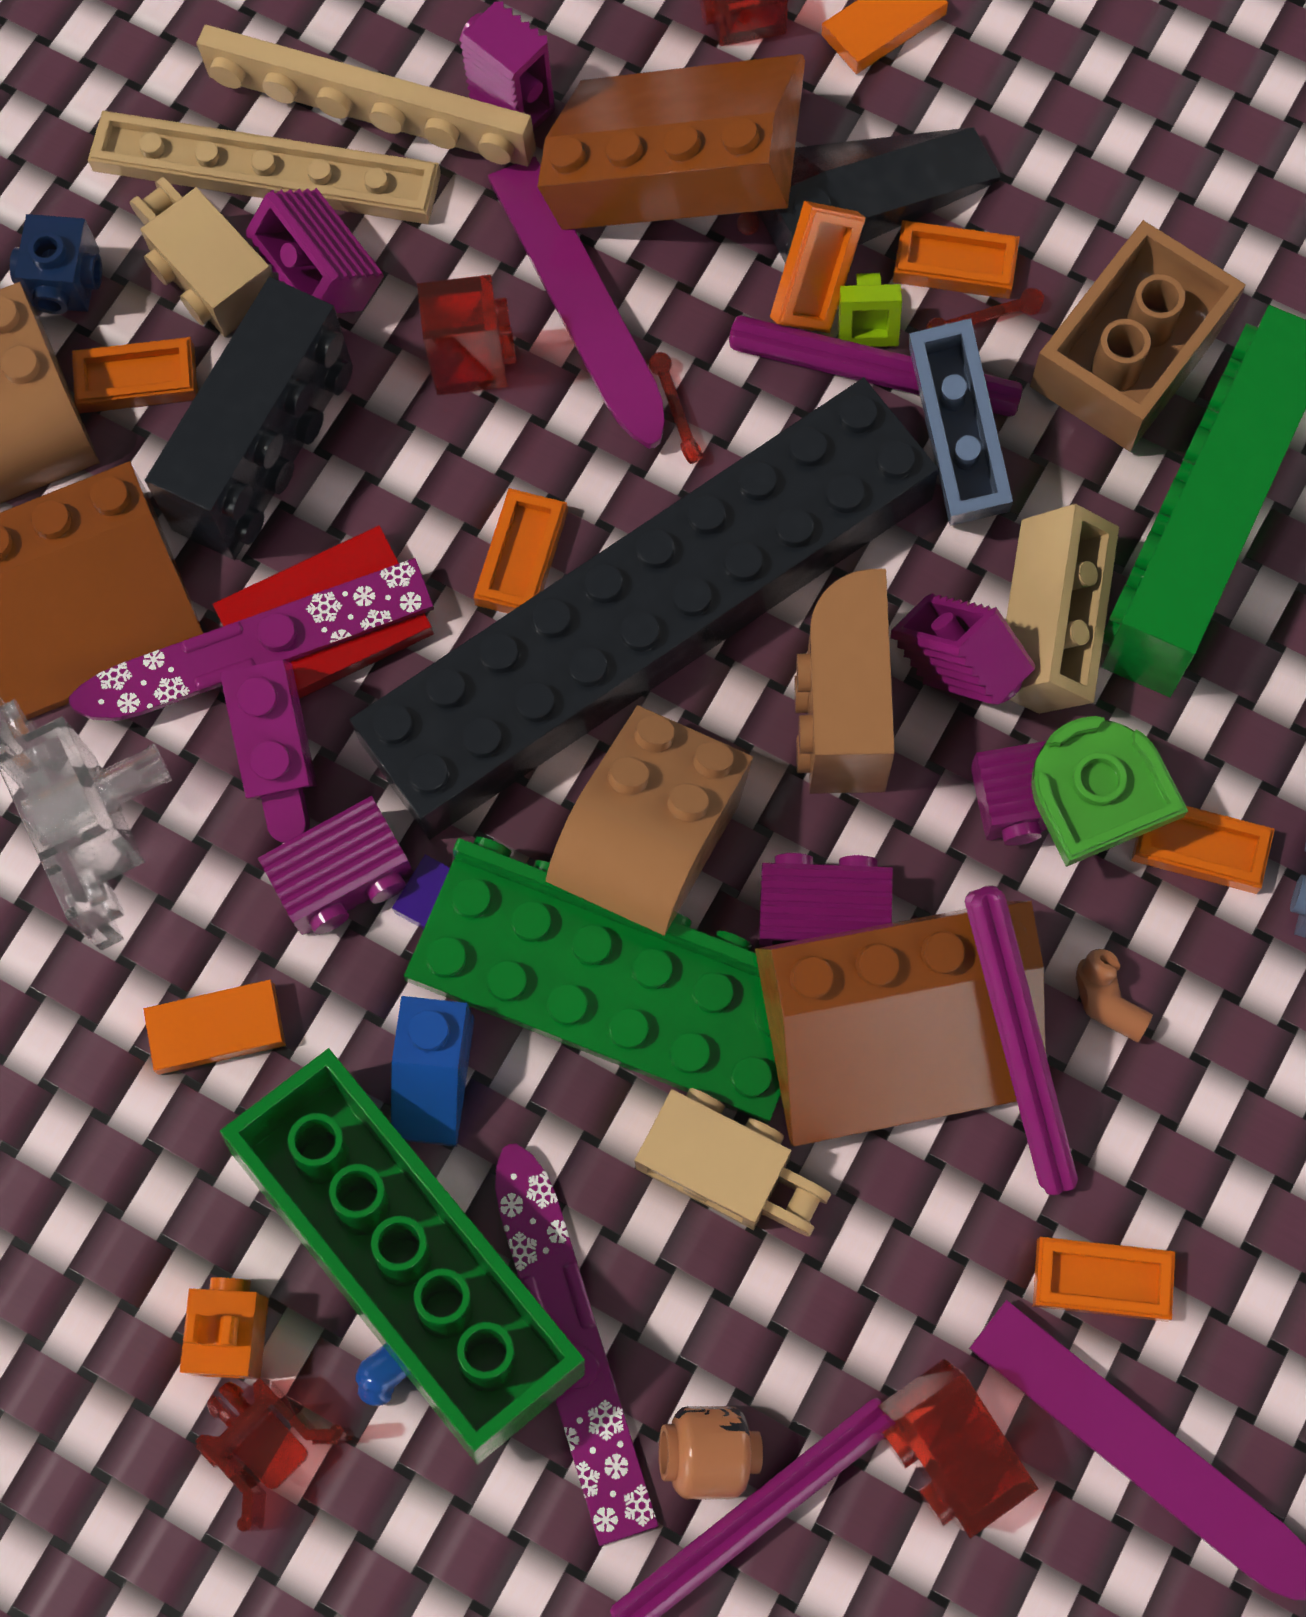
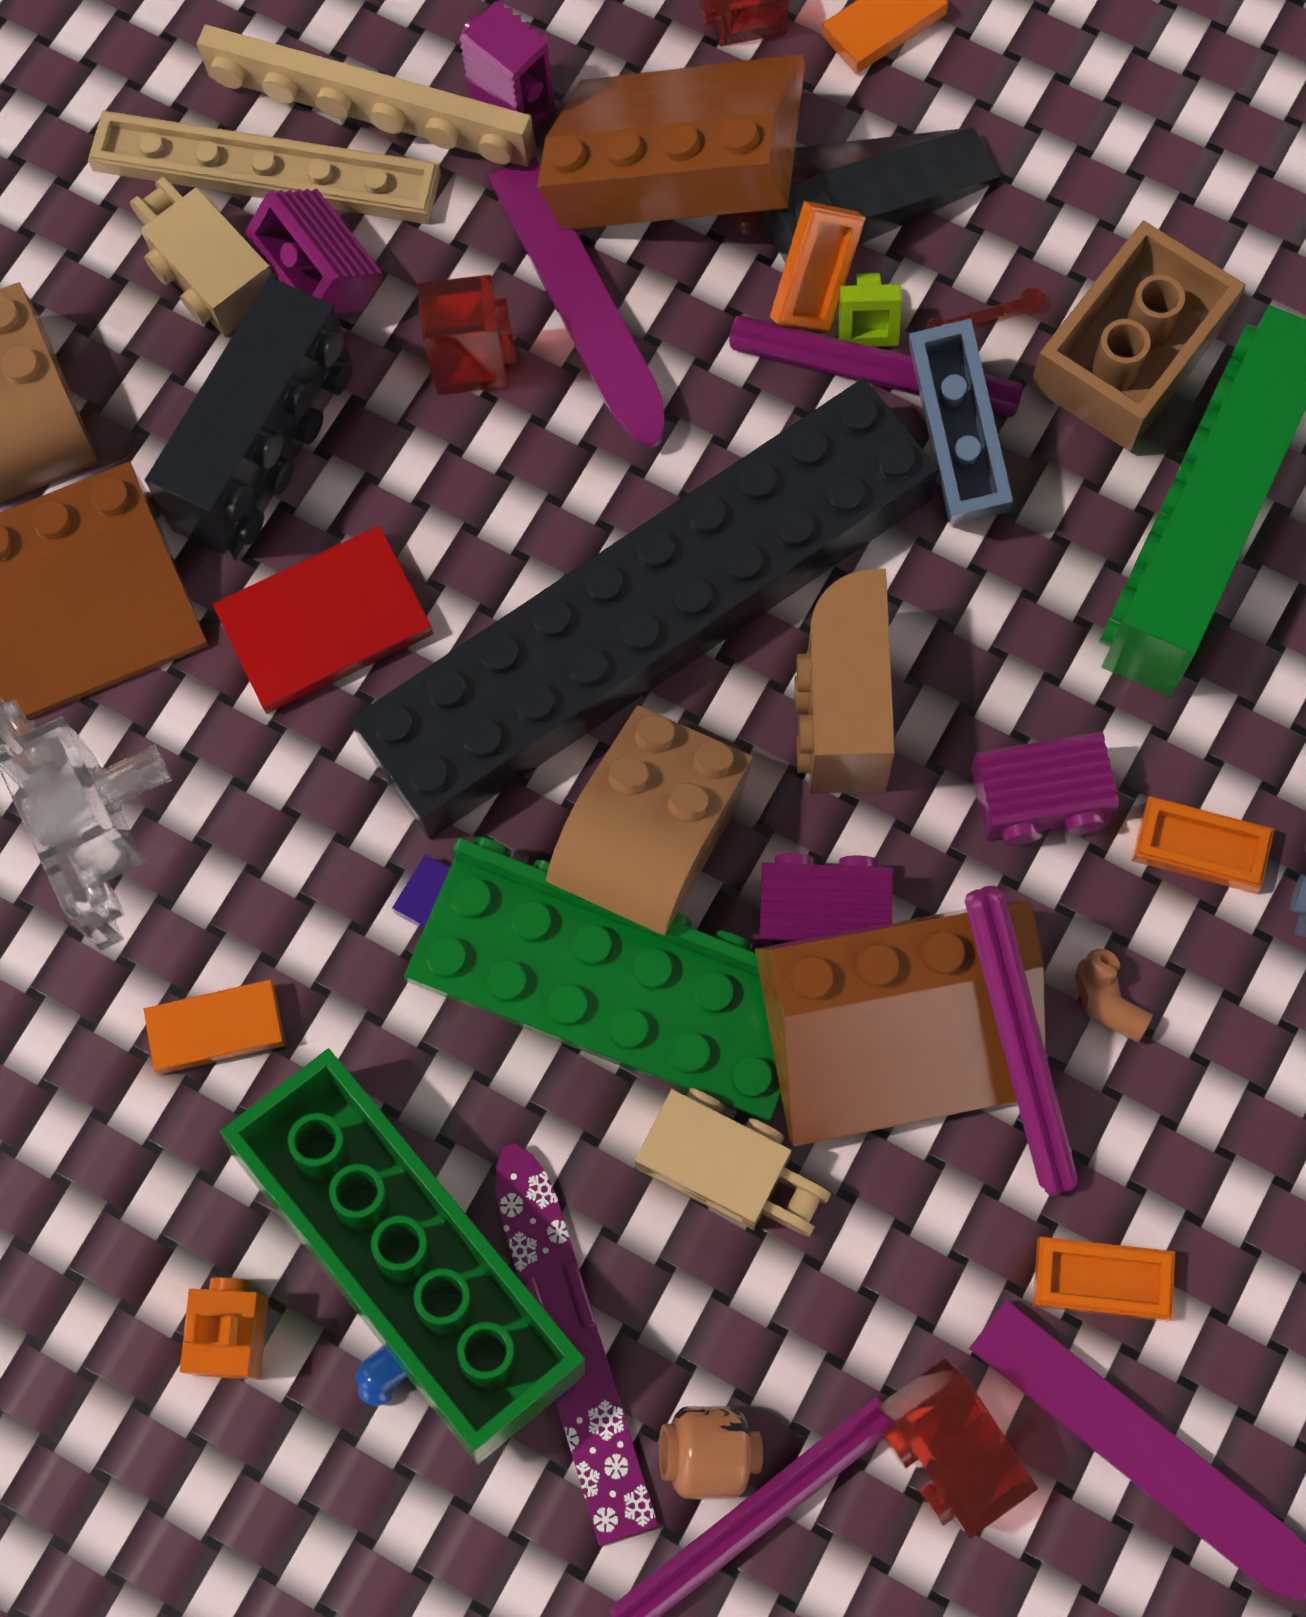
dark blue brick [10,214,102,315] -> none
magenta piece [69,558,434,721] -> none
orange tile [72,337,198,414] -> none
clear red piece [195,1377,354,1532] -> none
magenta brick [219,659,317,843] -> none
magenta brick [258,796,414,935] -> none
blue slope [391,996,475,1147] -> none
orange tile [473,488,568,614] -> none
clear red hinge [649,352,703,464] -> none
magenta brick [890,593,1035,705] -> none
orange tile [893,220,1020,299] -> none
tan brick [1006,504,1119,714] -> none
bright green tile [1031,716,1188,867] -> none

